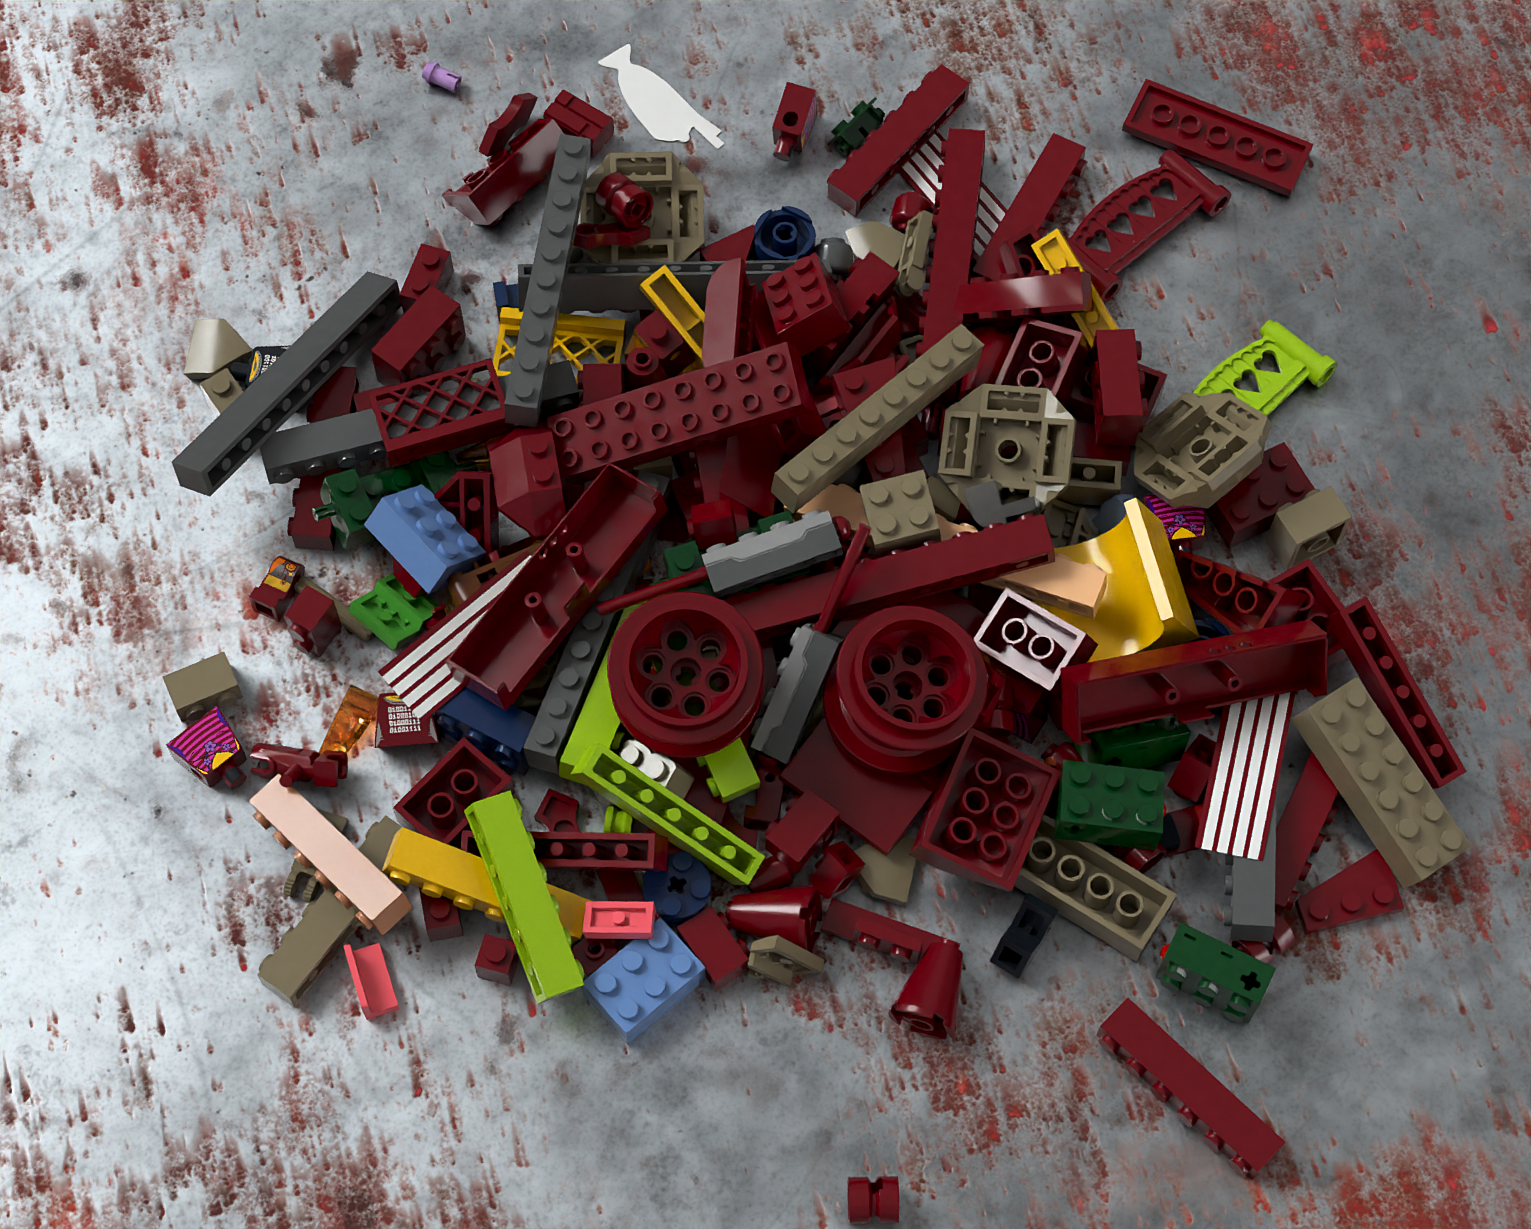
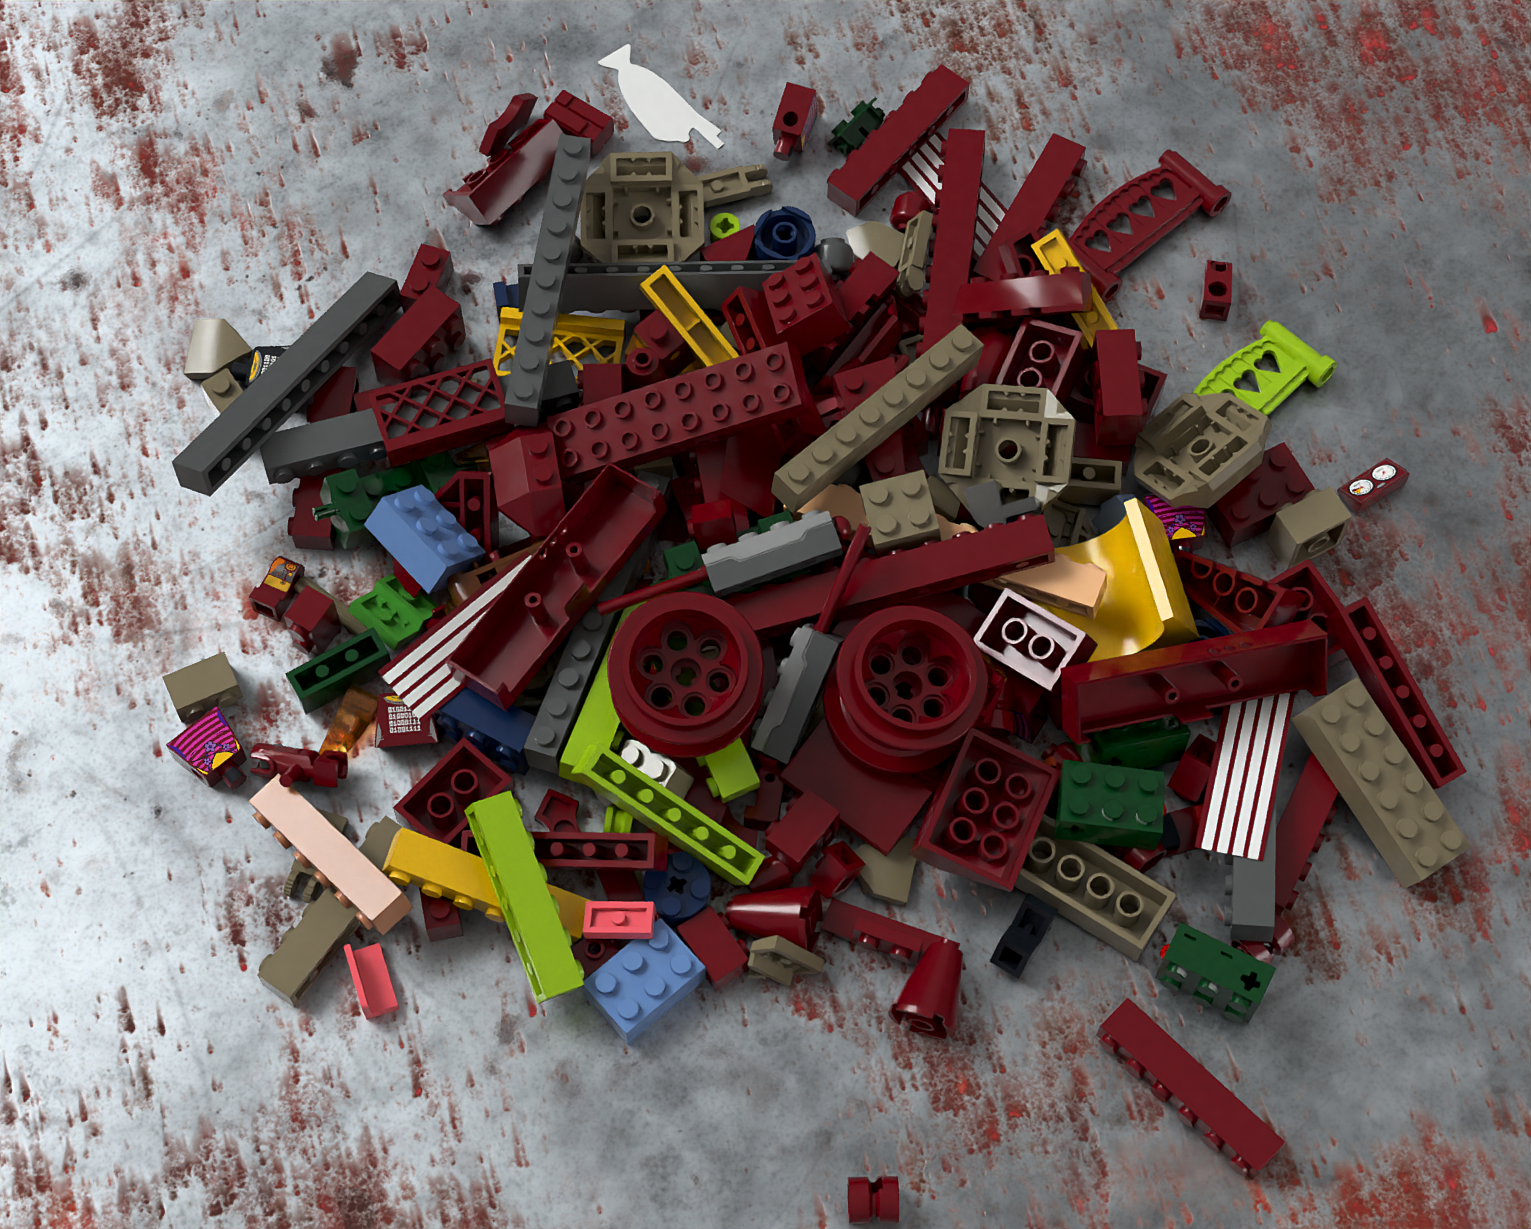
lavender pin [422,61,462,93] -> none
dark red brick [474,934,520,986] -> none
dark red tile [573,222,650,250] -> none
dark red wheel [595,172,654,228] -> none
dark red brick [702,257,756,368] -> none
dark red plate [1122,79,1314,197] -> none
dark red wing [1295,849,1404,935] -> none
none -> dark green brick [285,627,391,715]
none -> dark tan hinge [697,163,773,208]
none -> lime wheel [710,213,740,244]
none -> dark red leg [1199,260,1232,321]
none -> slope [1337,458,1410,515]

